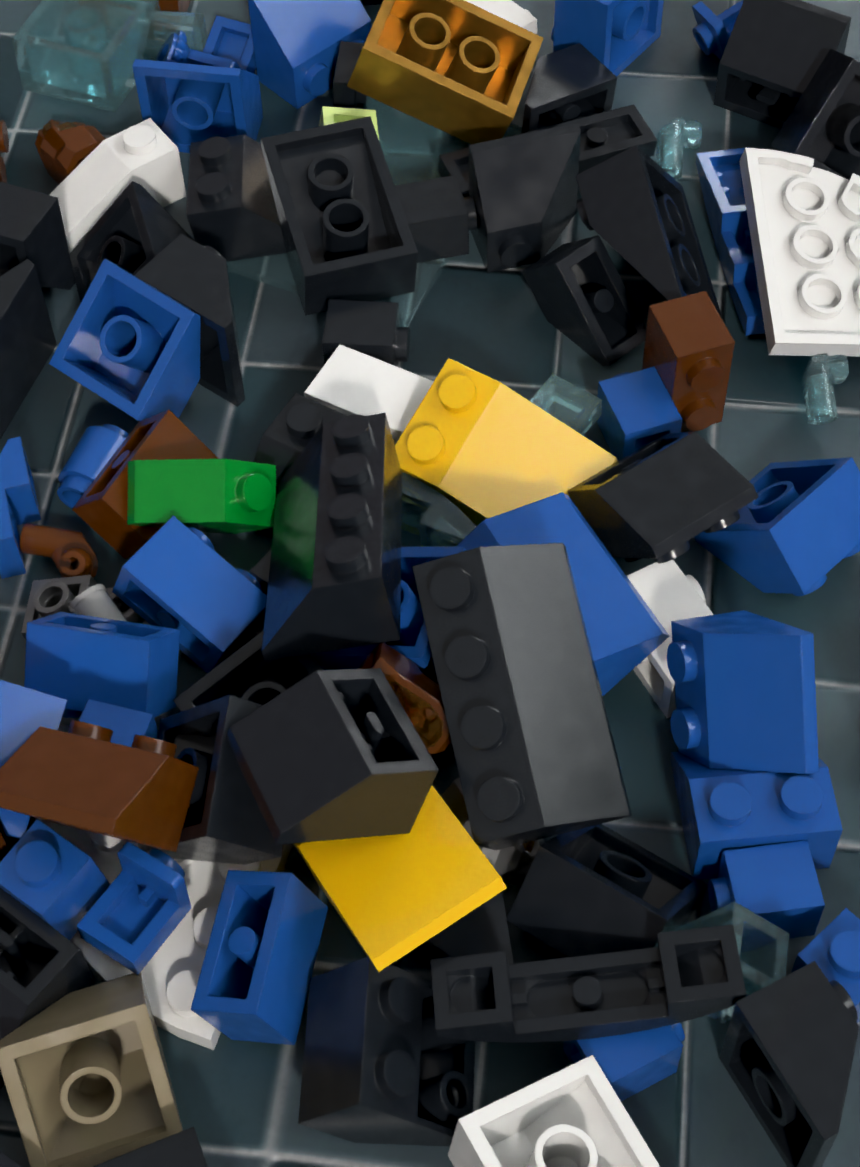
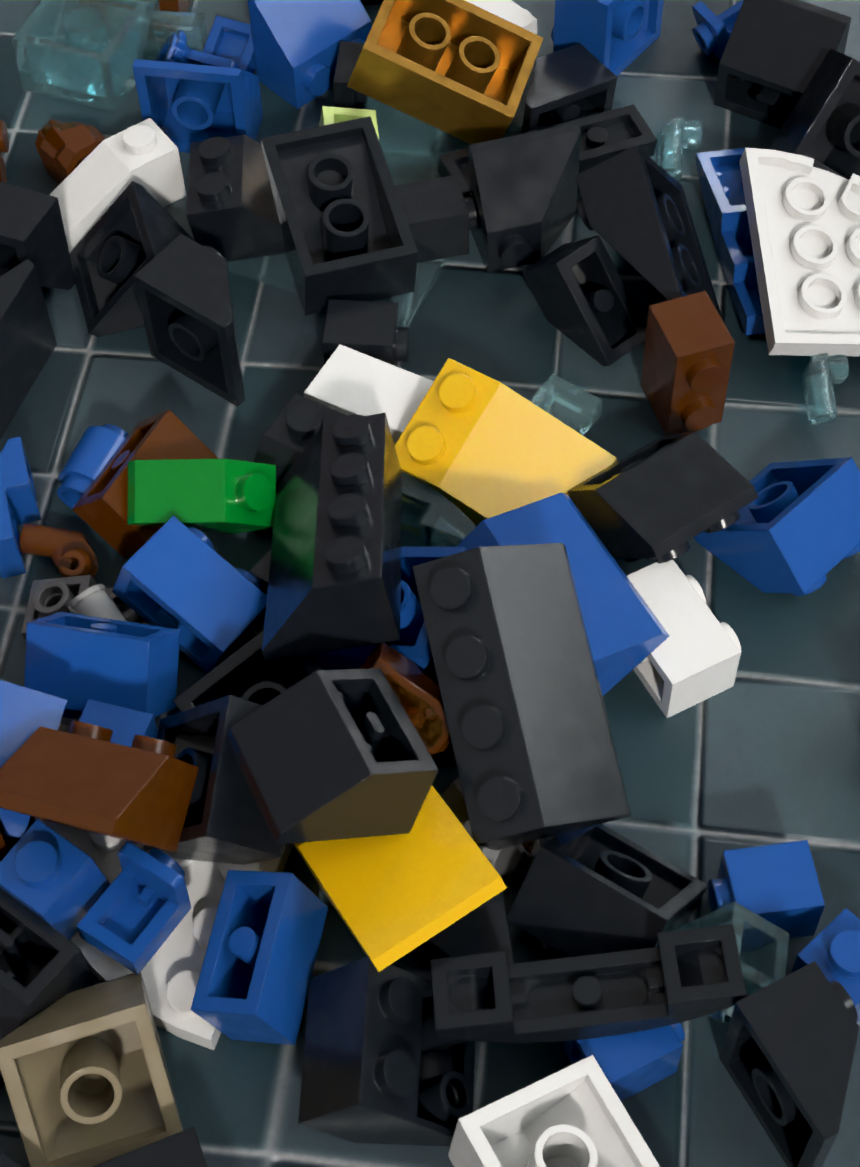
blue slope [49,259,201,421] -> none
blue brick [596,366,682,461] -> none
blue slope [667,610,819,774] -> none
blue slope [670,752,843,879] -> none

